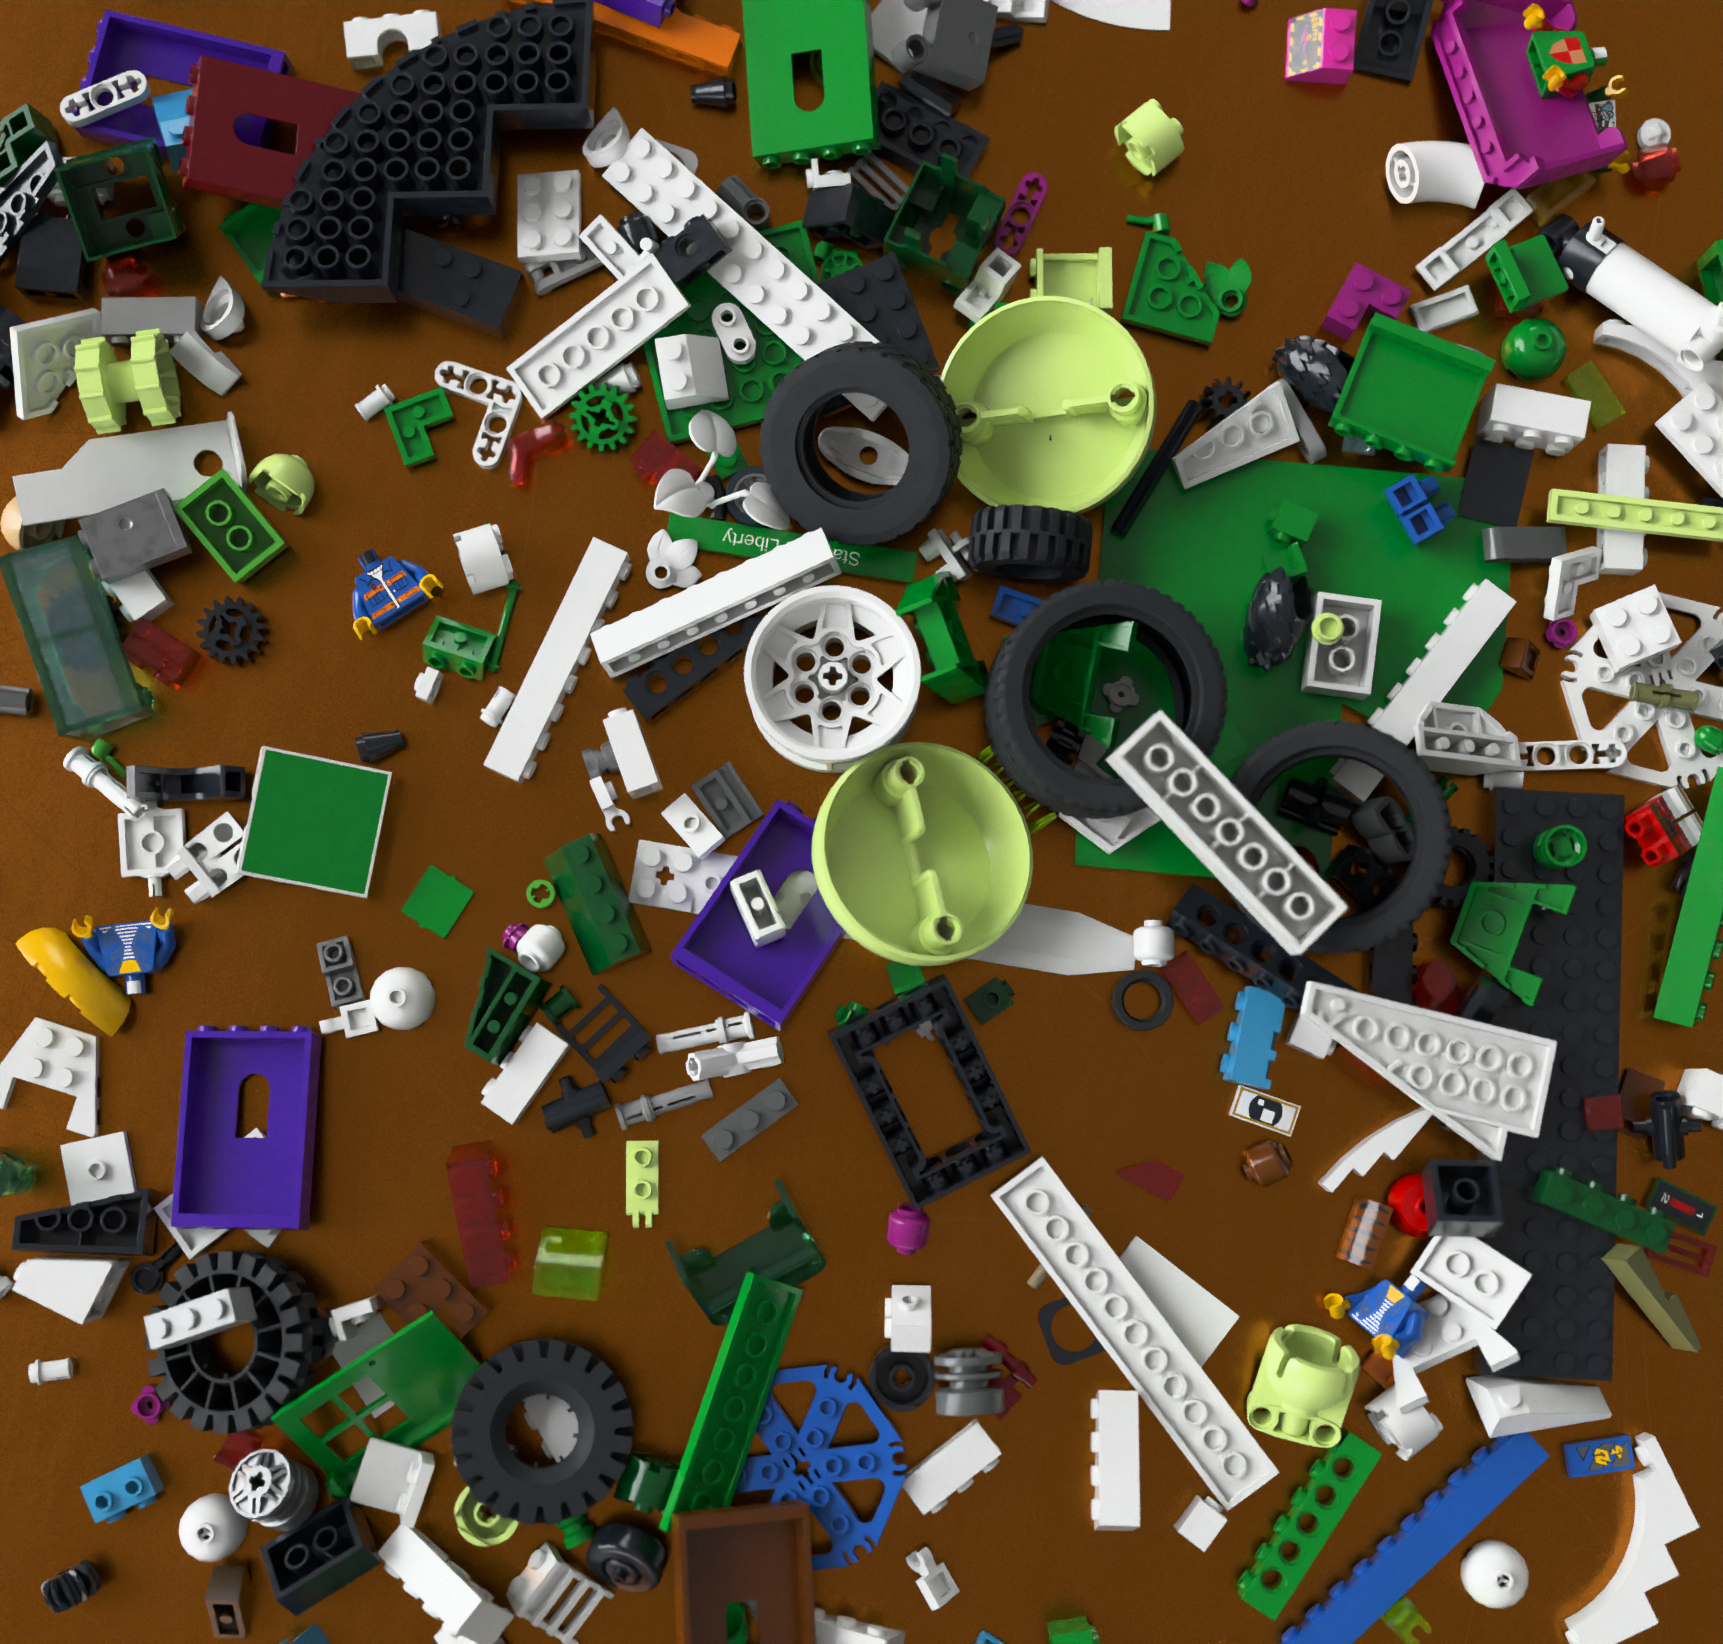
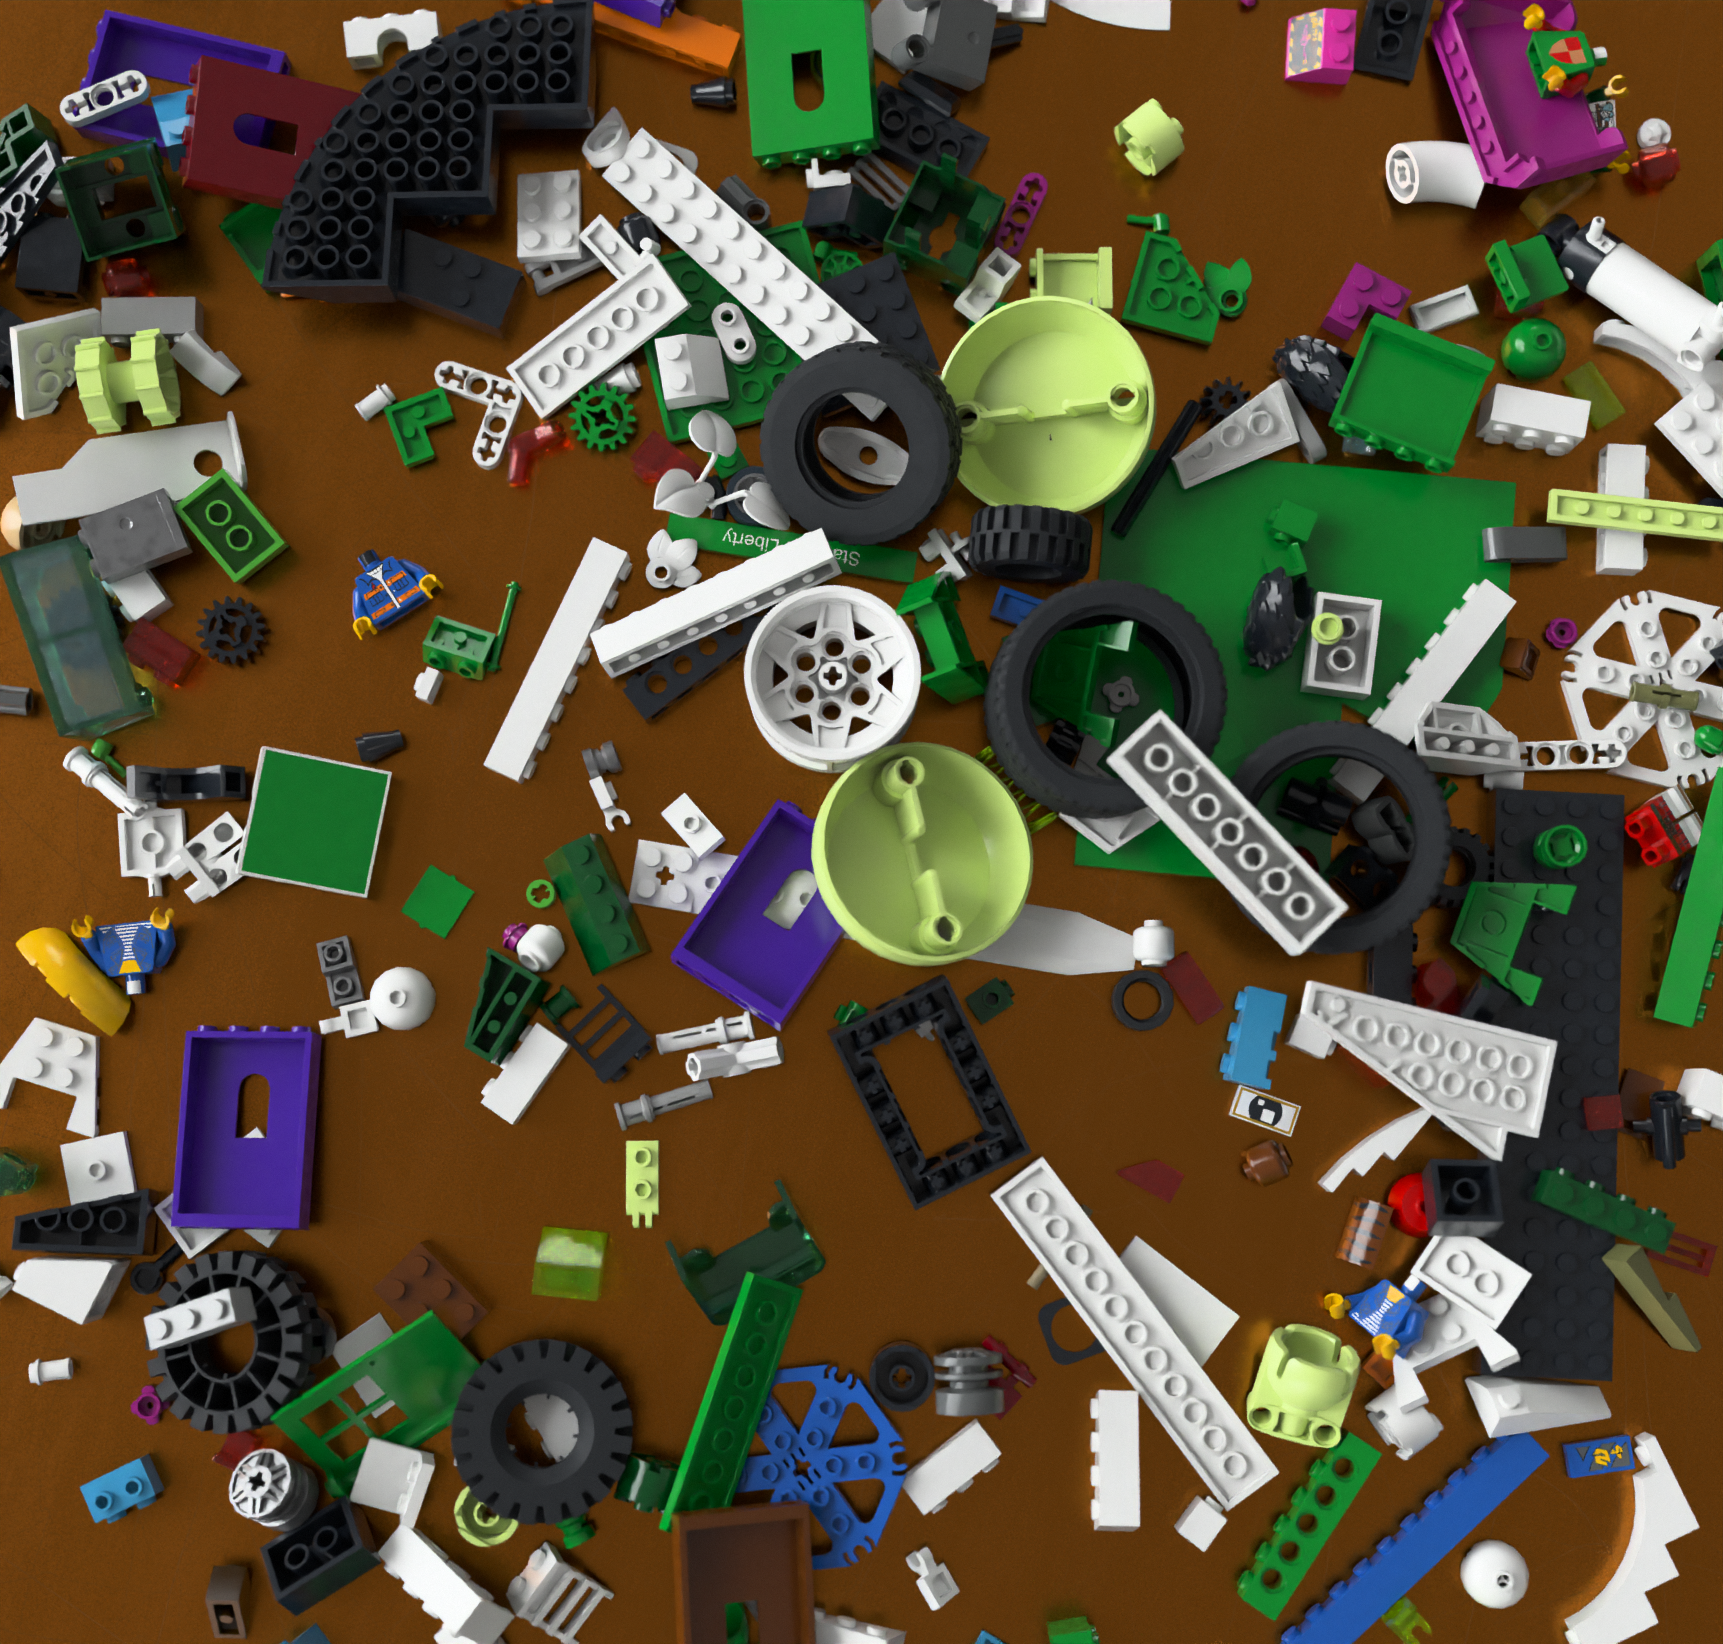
black gear [40,1561,102,1613] -> none
white cylinder [178,1493,248,1562] -> none
white piece [200,275,245,341] -> none
yellowish green cylinder [248,454,315,515] -> none
white bracket [329,1295,385,1343] -> none
clear red wedge [446,1140,516,1288] -> none
white brick [453,523,514,595] -> none
white pin [480,686,516,728] -> none
black pin [541,1075,613,1139] -> none
black wheel [586,1523,668,1593] -> none
white brick [603,707,663,800] -> none
black brick [654,214,733,289] -> none
dark grey plate [691,761,764,840] -> none
dark grey brick [701,1078,799,1162] -> none
white brick [730,869,786,948] -> none
white brick [884,1285,931,1352] -> none
green panel [885,962,925,996] -> none
magenta head [887,1204,930,1255] -> none
black brick [1167,883,1357,1012] -> none
blue hips [1384,474,1456,547] -> none
white slope [1415,188,1534,291] -> none
black window [1457,438,1534,527] -> none
white plate [1543,546,1603,621] -> none
white brick [1589,585,1681,673] -> none
tile [1643,1177,1718,1236] -> none

